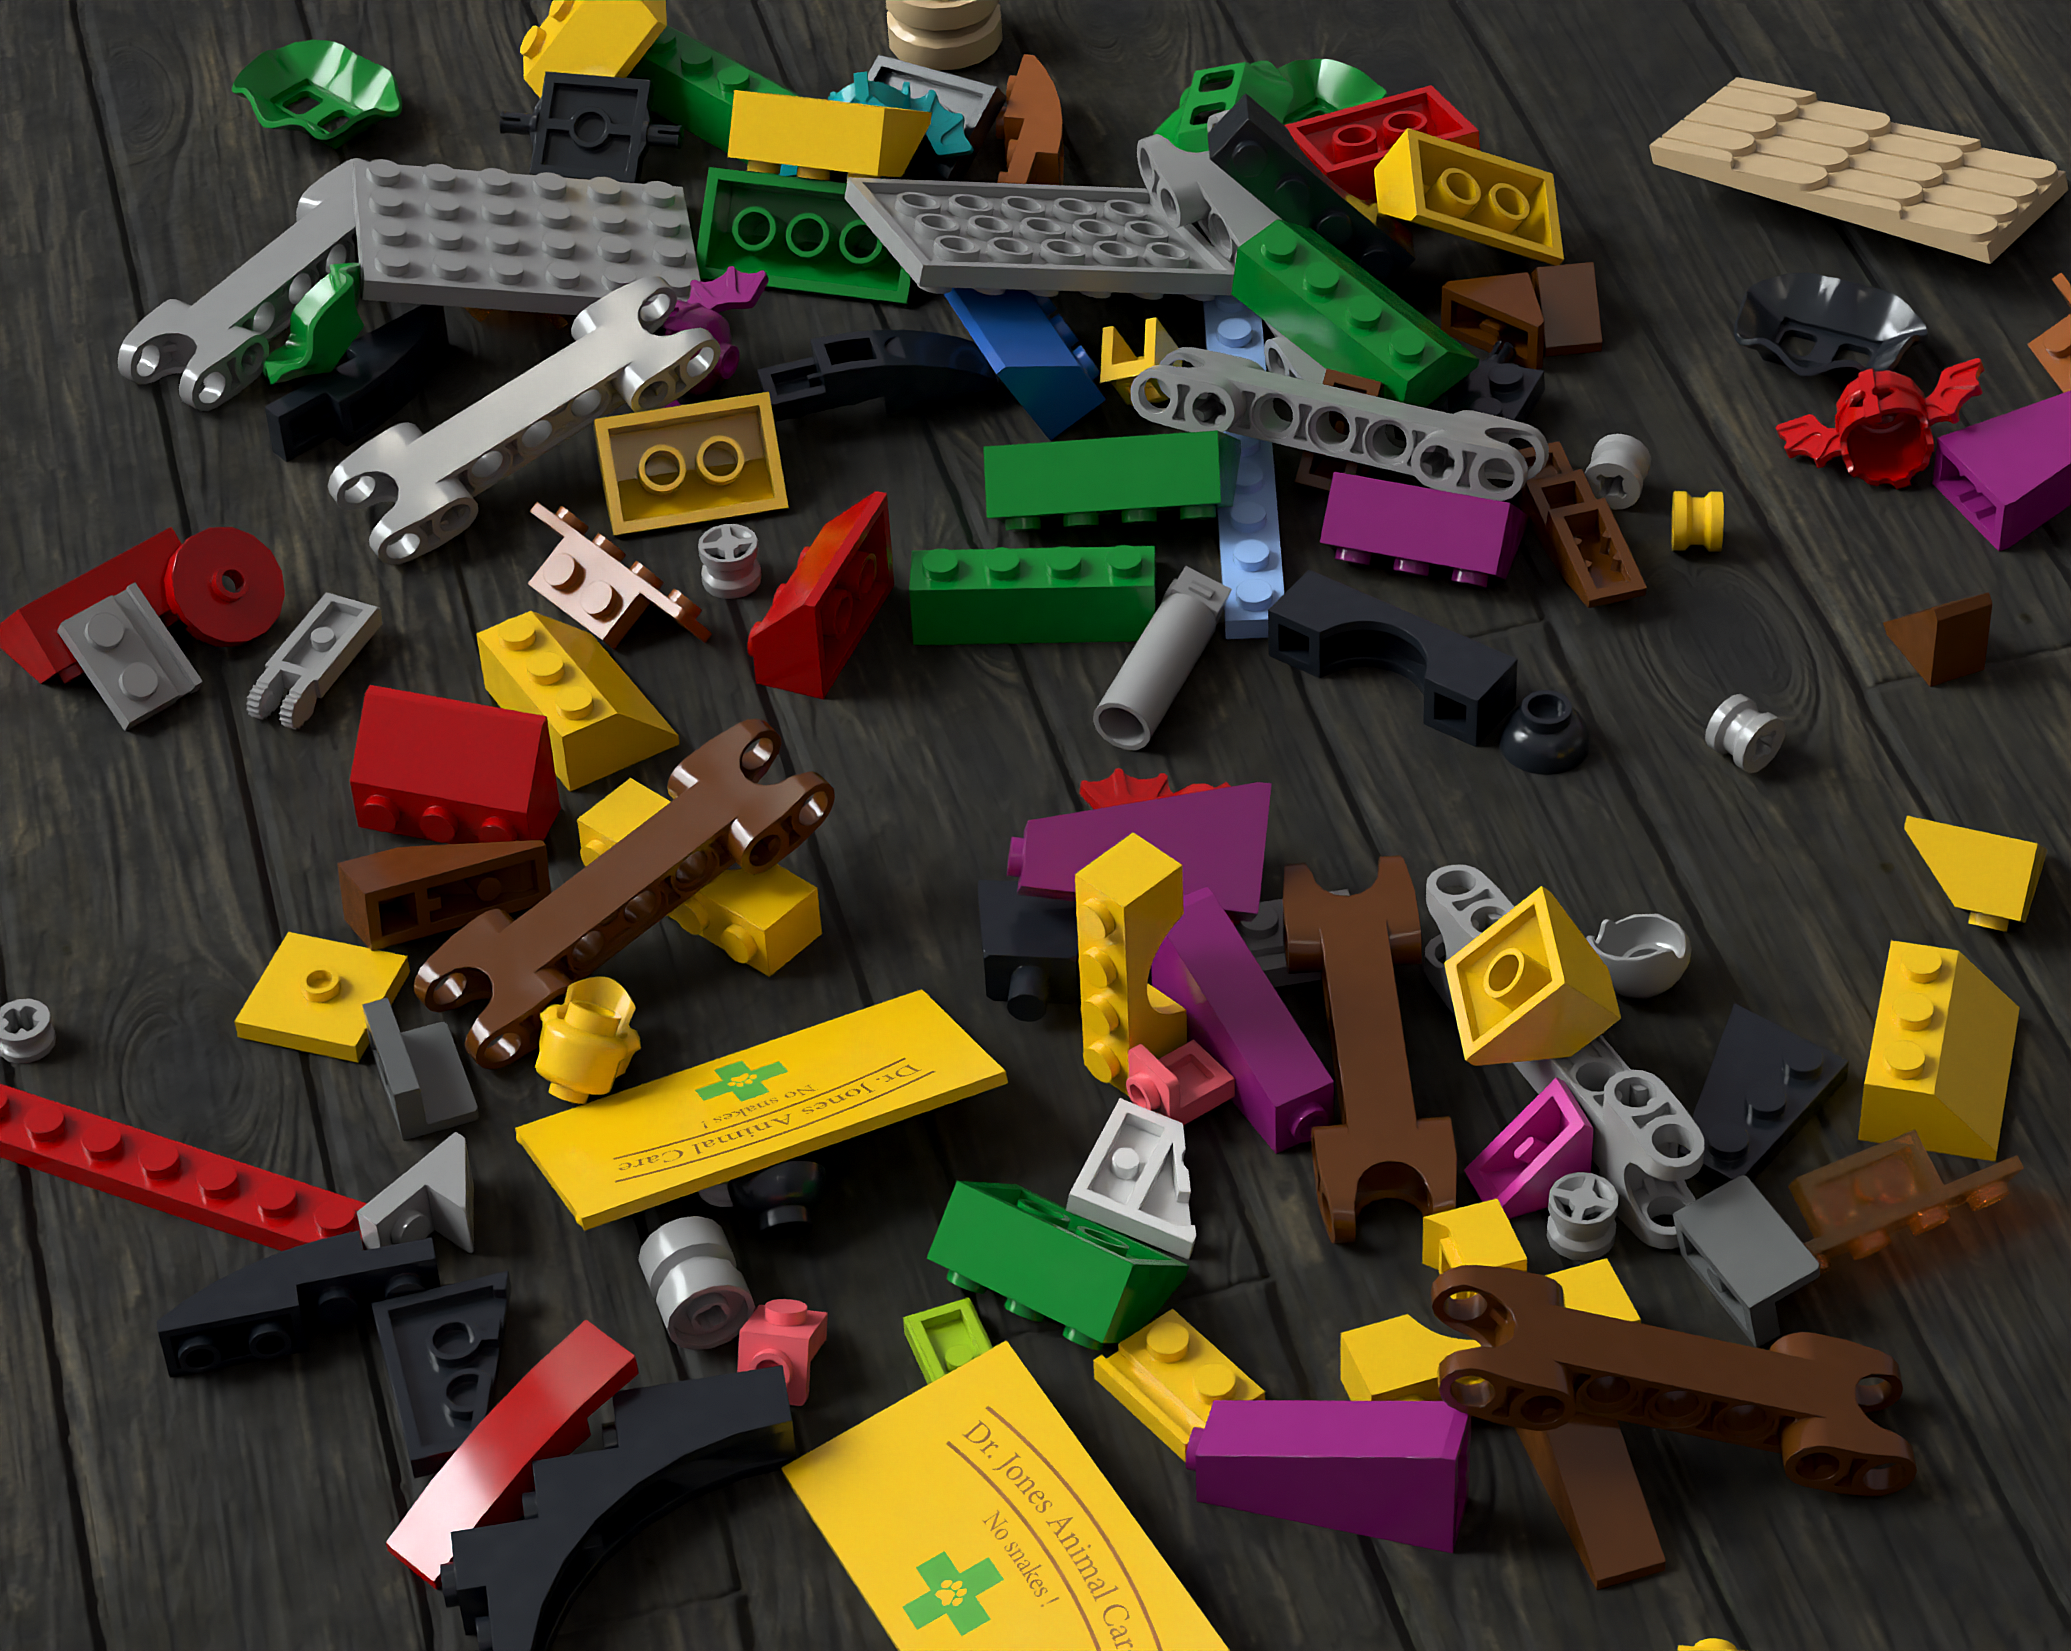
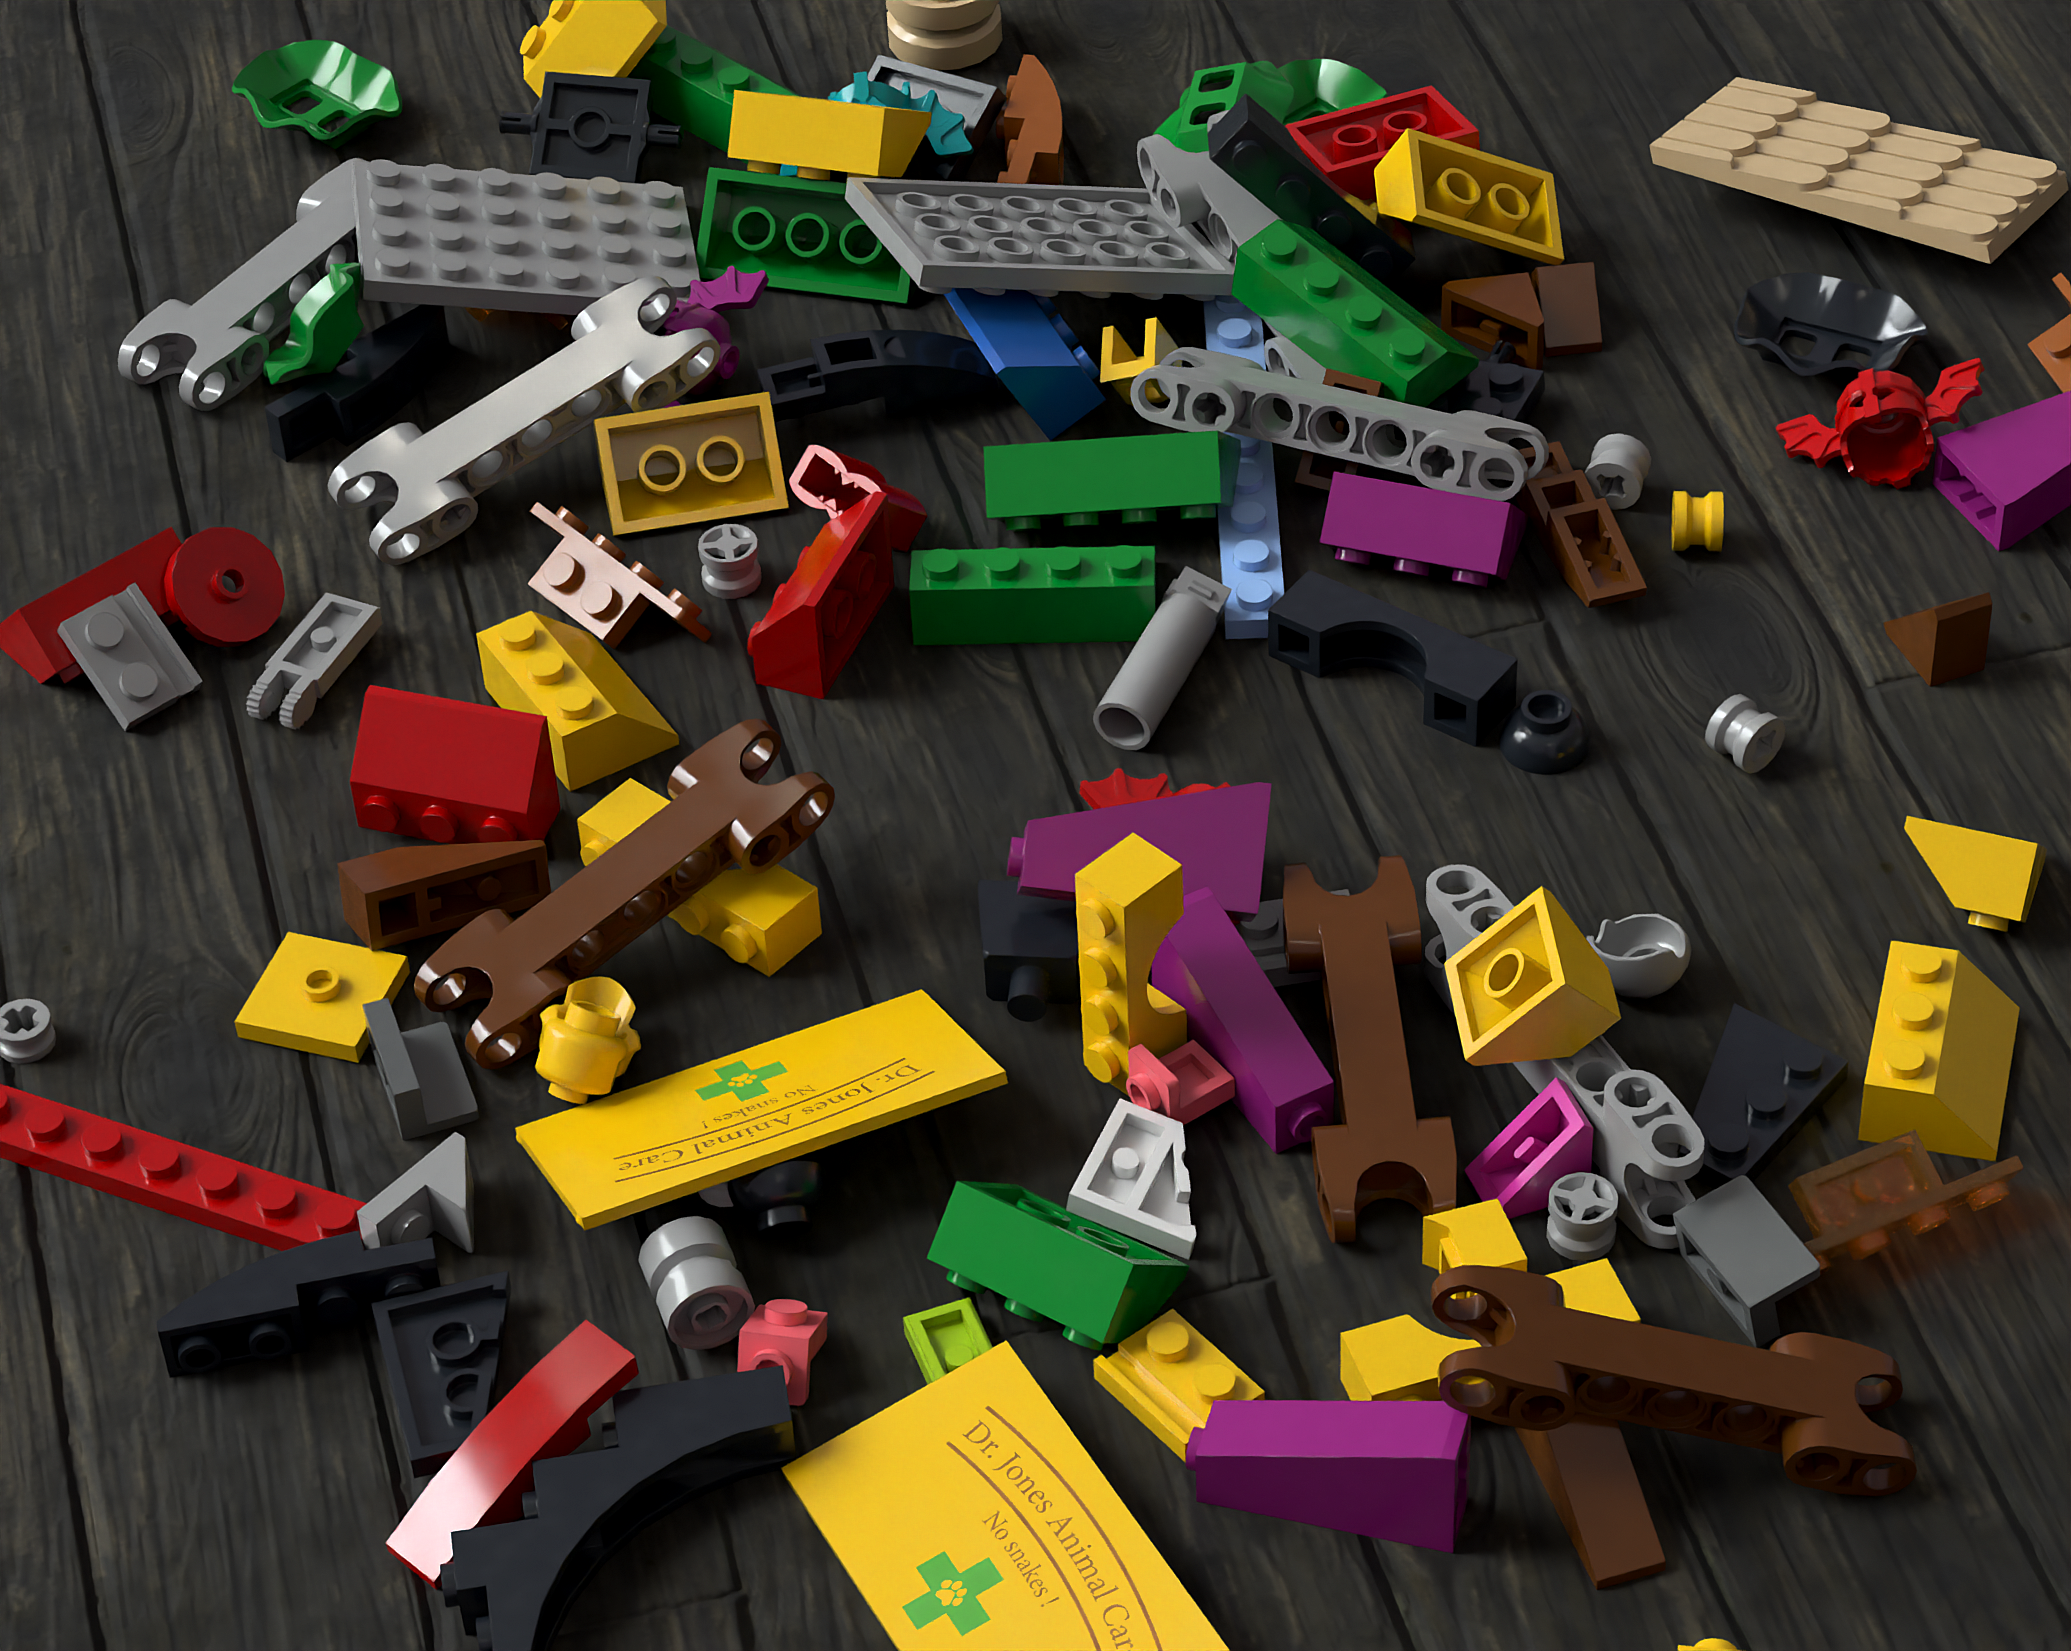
none -> red brick [789,445,927,552]

